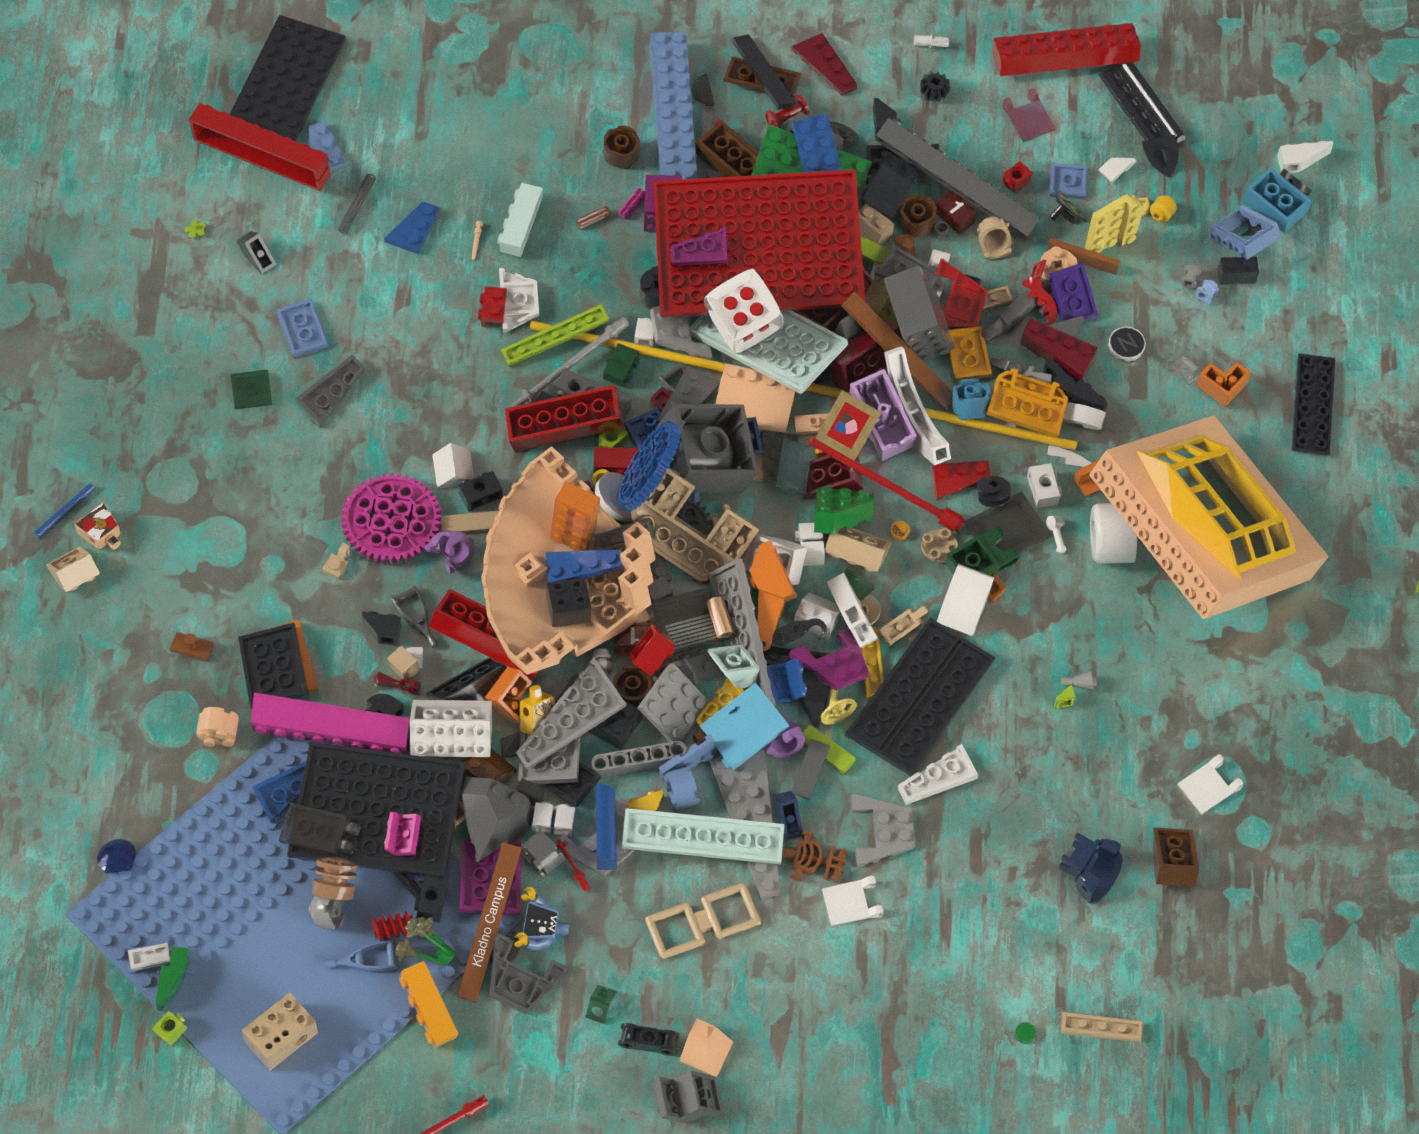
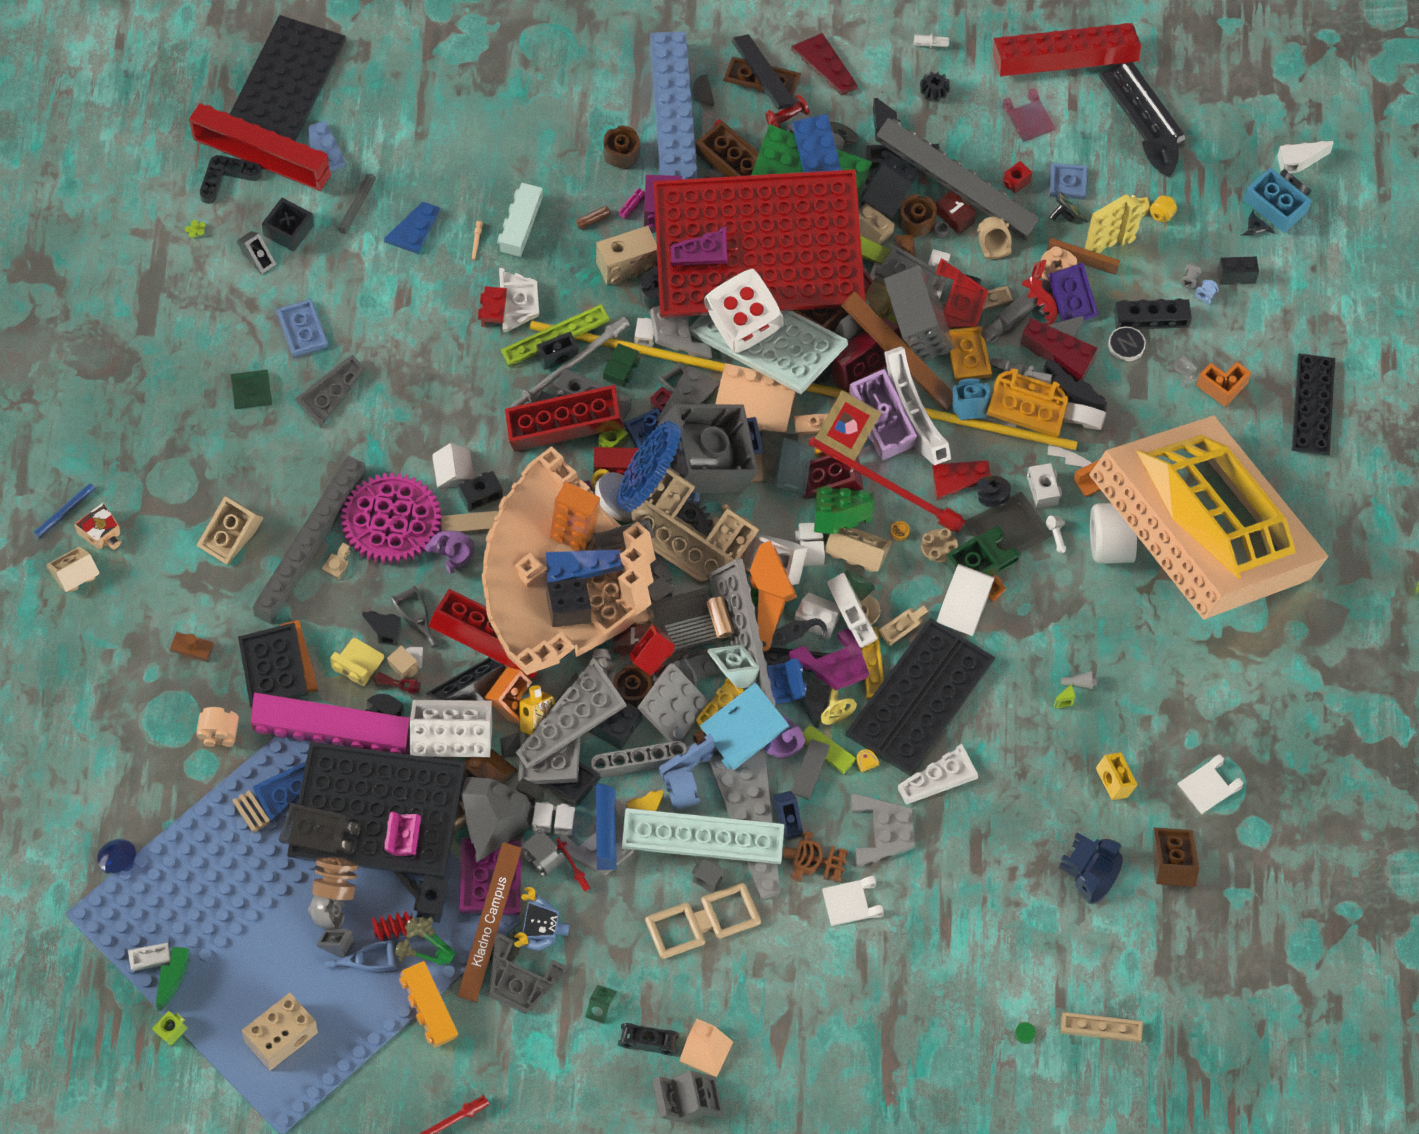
white slope [1099,158,1137,183] -> none
medium blue window [1209,204,1281,259] -> none
none -> tan slope [196,496,264,565]
none -> black beam [200,155,262,204]
none -> tan tile [232,790,271,834]
none -> dark grey brick [253,456,365,624]
none -> black brick [262,198,314,252]
none -> dark grey slope [317,929,354,958]
none -> light yellow bracket [331,638,384,687]
none -> black brick [536,331,578,370]
none -> tan piece [596,226,658,285]
none -> dark grey brick [692,859,724,893]
none -> yellow tile [856,749,879,773]
none -> yellow brick [1096,752,1138,800]
none -> black brick [1114,298,1192,329]

